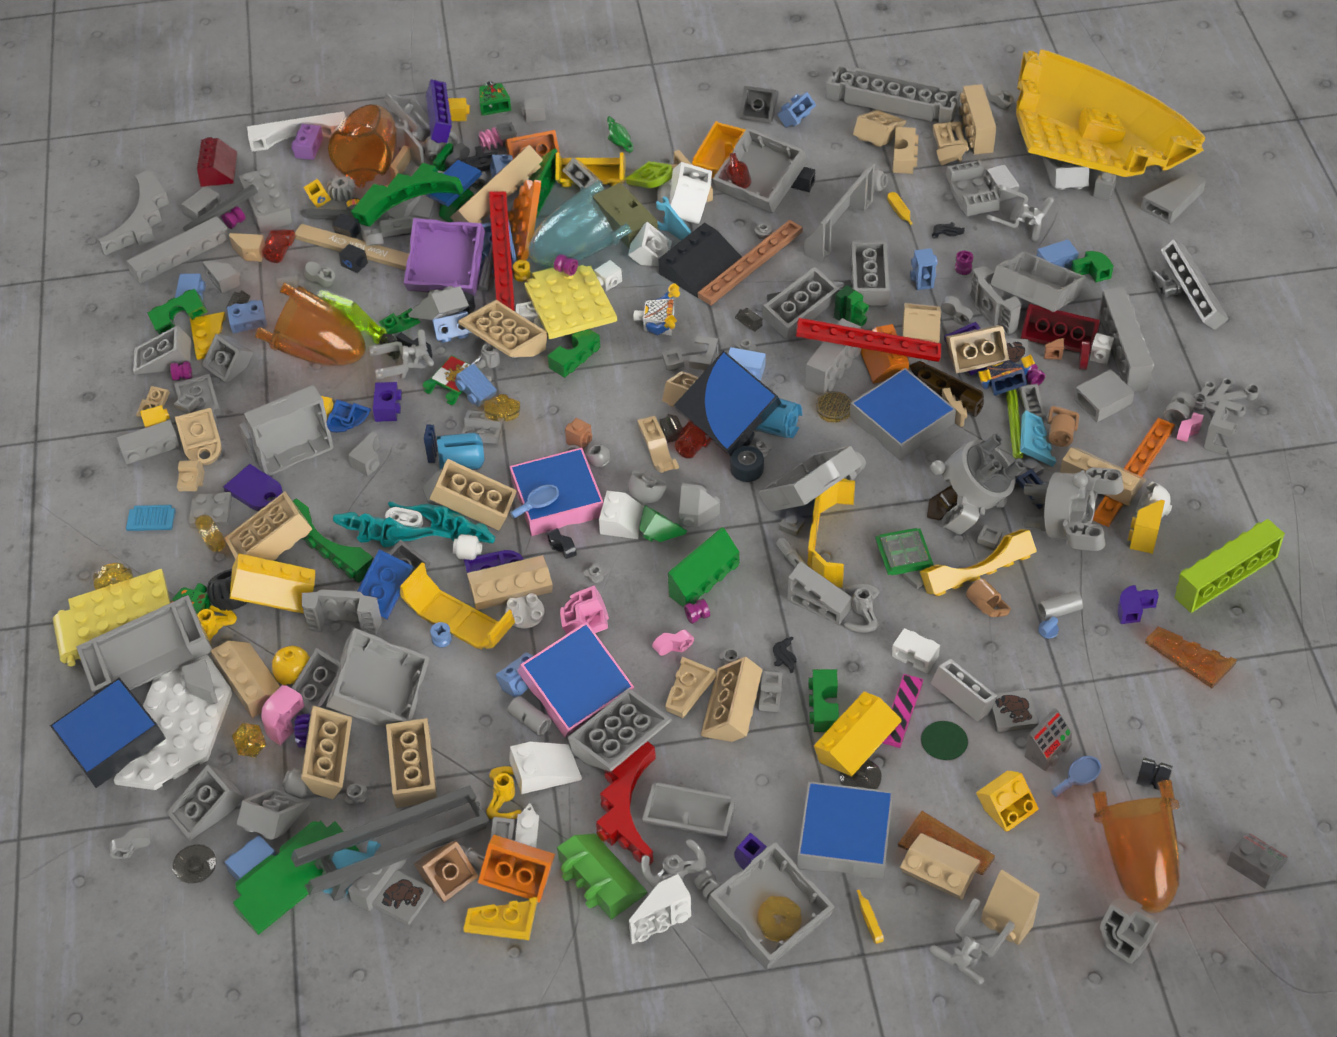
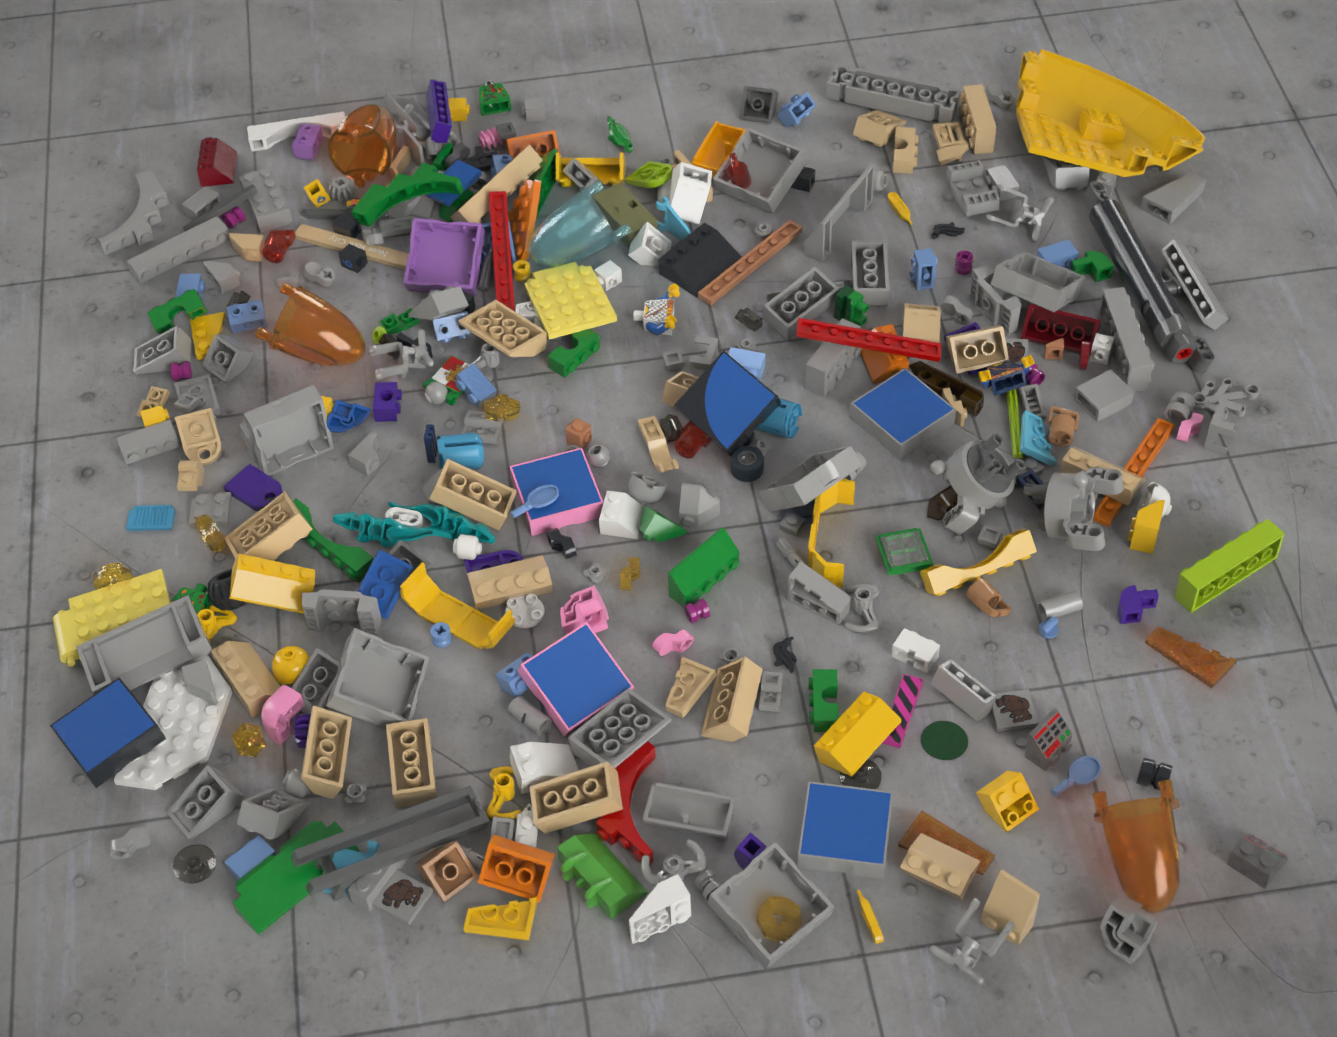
clear neon green plate [317,289,384,337] -> none
magenta wheel [554,254,578,276] -> none
tile [816,391,852,423] -> none
none -> light grey piece [425,382,448,405]
none -> tan brick [530,761,623,834]
none -> clear yellow piece [620,557,640,590]
none -> black piece [1083,181,1215,373]

